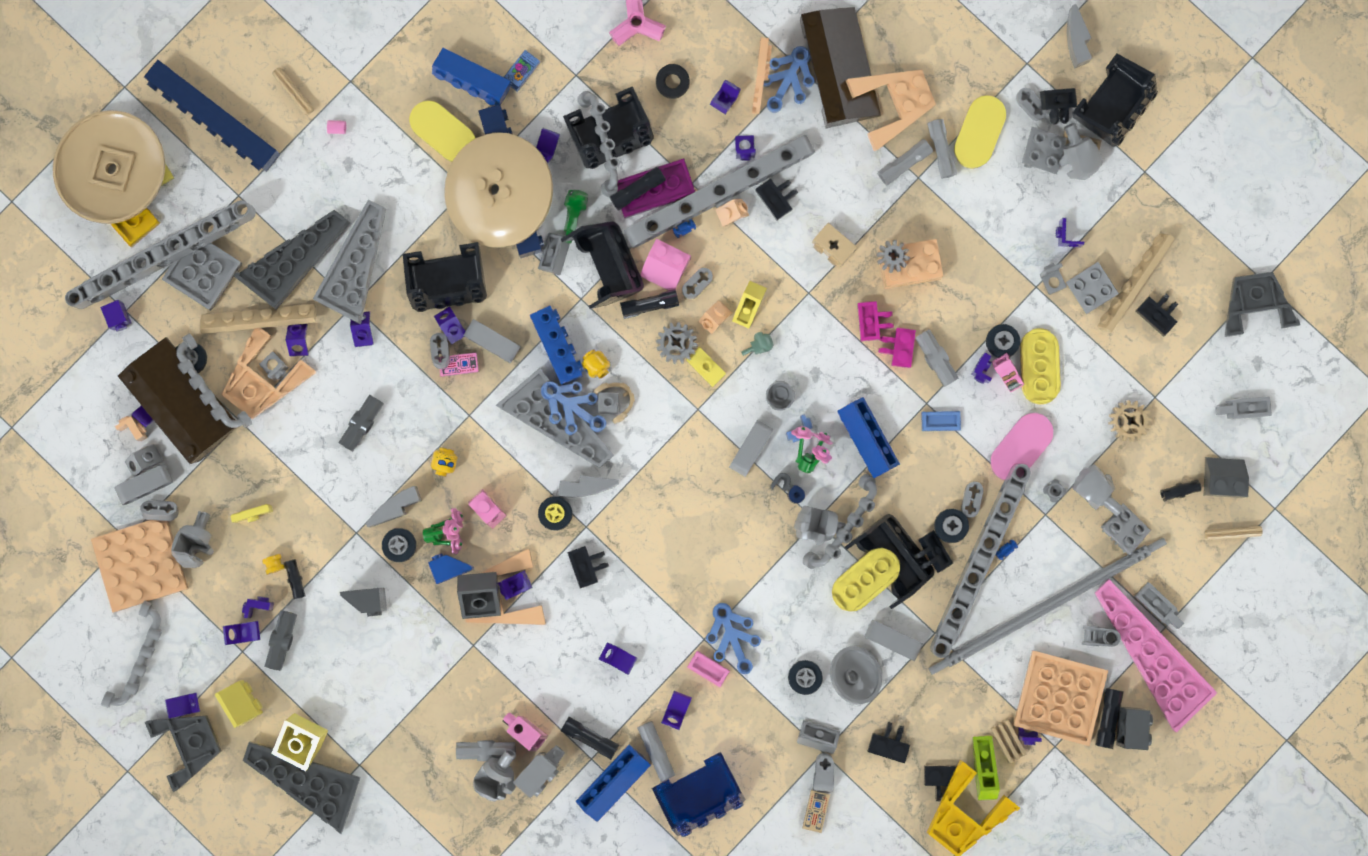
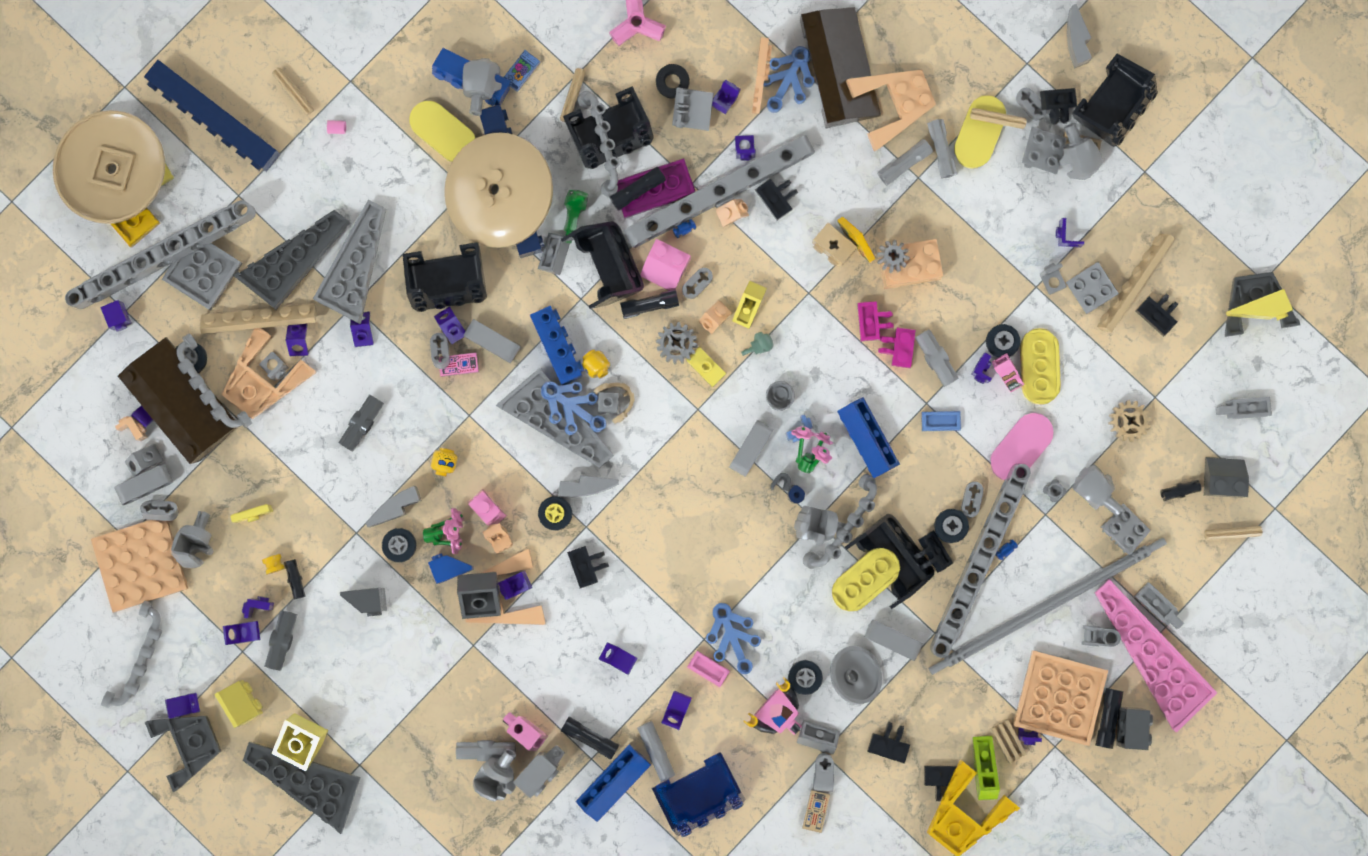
dark purple bracket [536,128,560,163] -> none
none -> light grey piece [463,58,502,116]
none -> light nougat bracket [483,523,513,554]
none -> tan axle [560,68,585,122]
none -> light grey hinge [672,87,714,131]
none -> torso [743,677,802,735]
none -> yellow tile [837,217,875,263]
none -> tan axle [970,108,1027,129]
none -> light yellow slope [1225,289,1293,321]

